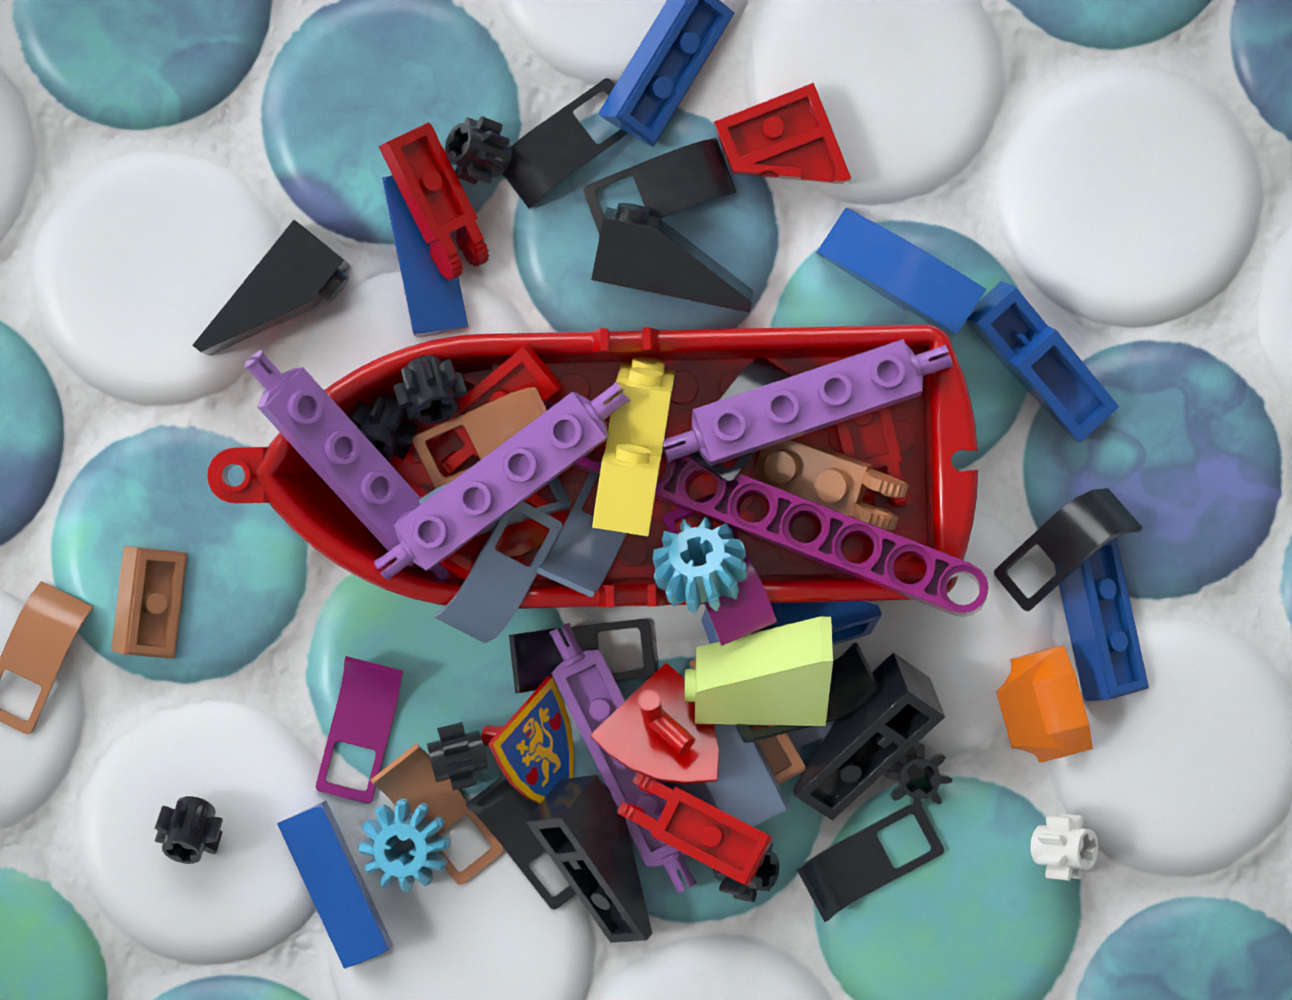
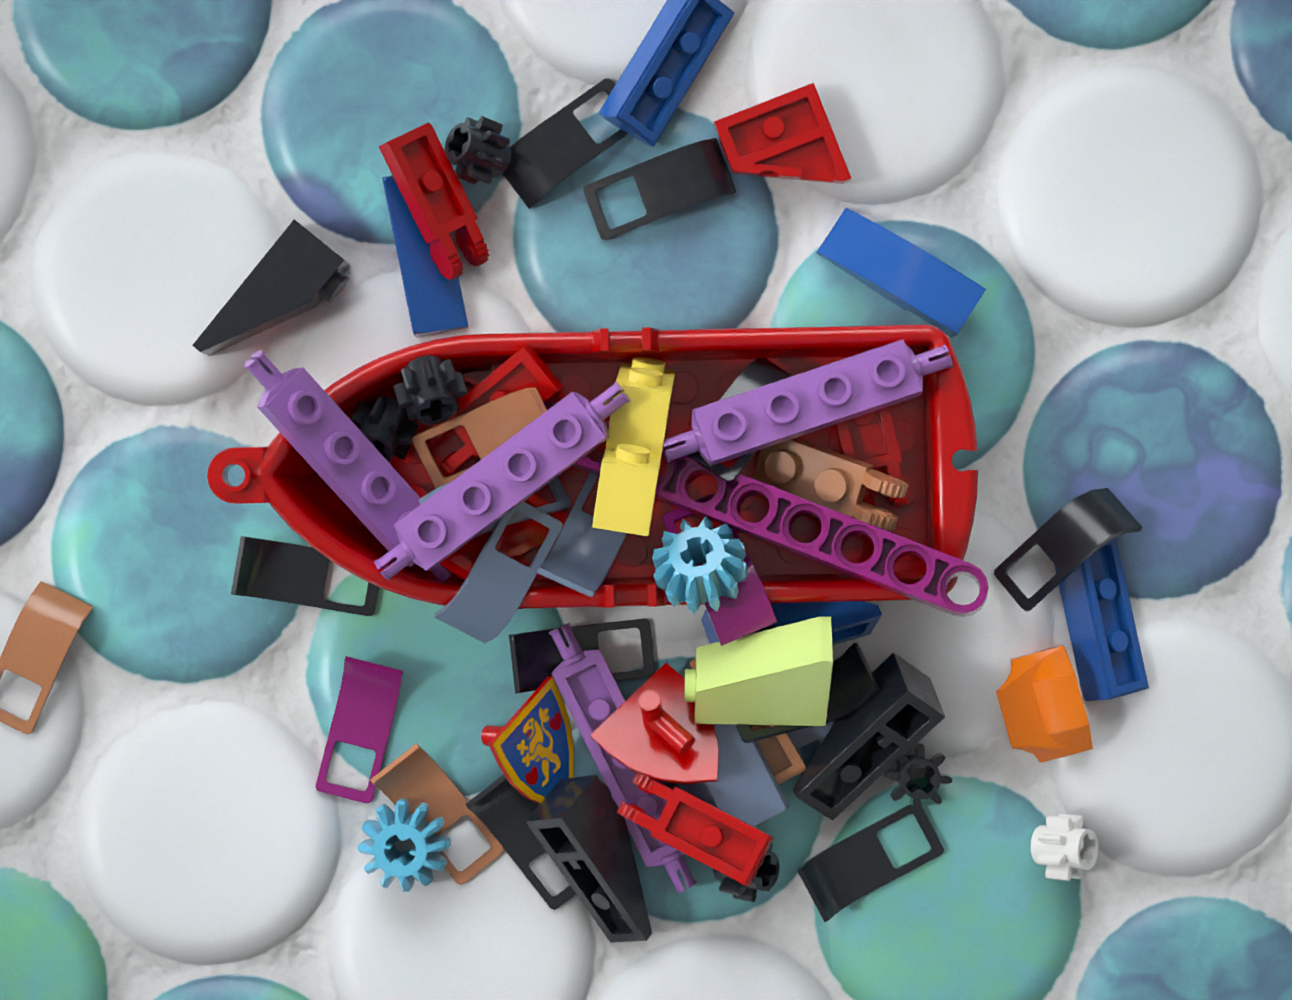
nougat slope [111,546,188,659] -> none
black gear [154,796,223,864] -> none
blue slope [277,800,393,969] -> none
black gear [426,722,489,791] -> none
black slope [591,203,753,313] -> none
blue slope [966,281,1119,443] -> none
none -> black piece [231,536,379,616]

